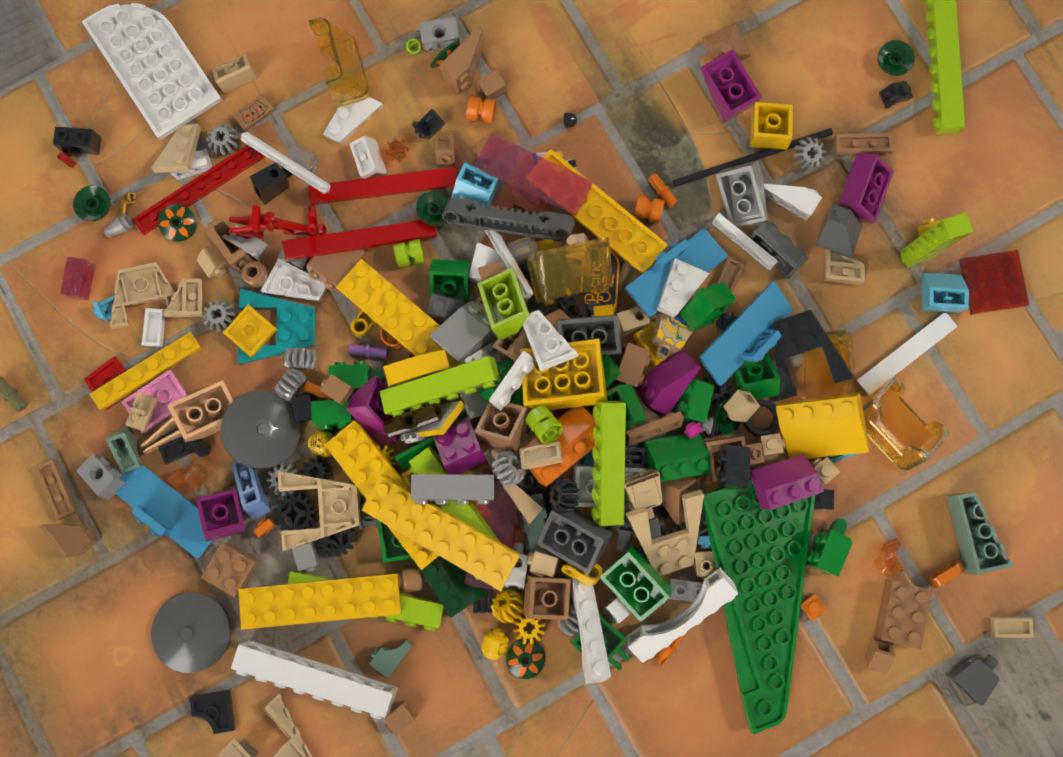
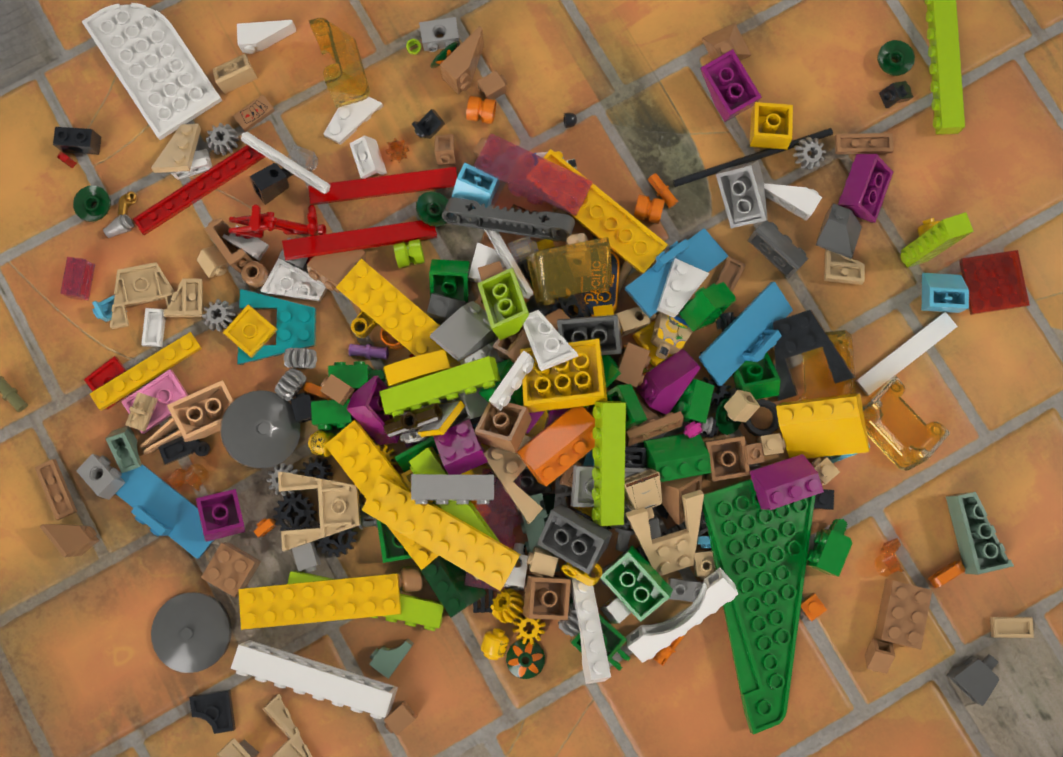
dark green dish [158,204,197,242] -> none
medium blue slope [231,461,271,519] -> none
light grey gear [492,451,526,487] -> none
tan tile [519,441,563,470] -> none
lime wheel [526,405,563,444] -> none
black gear [549,478,580,513] -> none
white tile [712,213,778,270] -> none
black brick [717,445,751,489] -> none
none -> white slope [237,20,296,54]

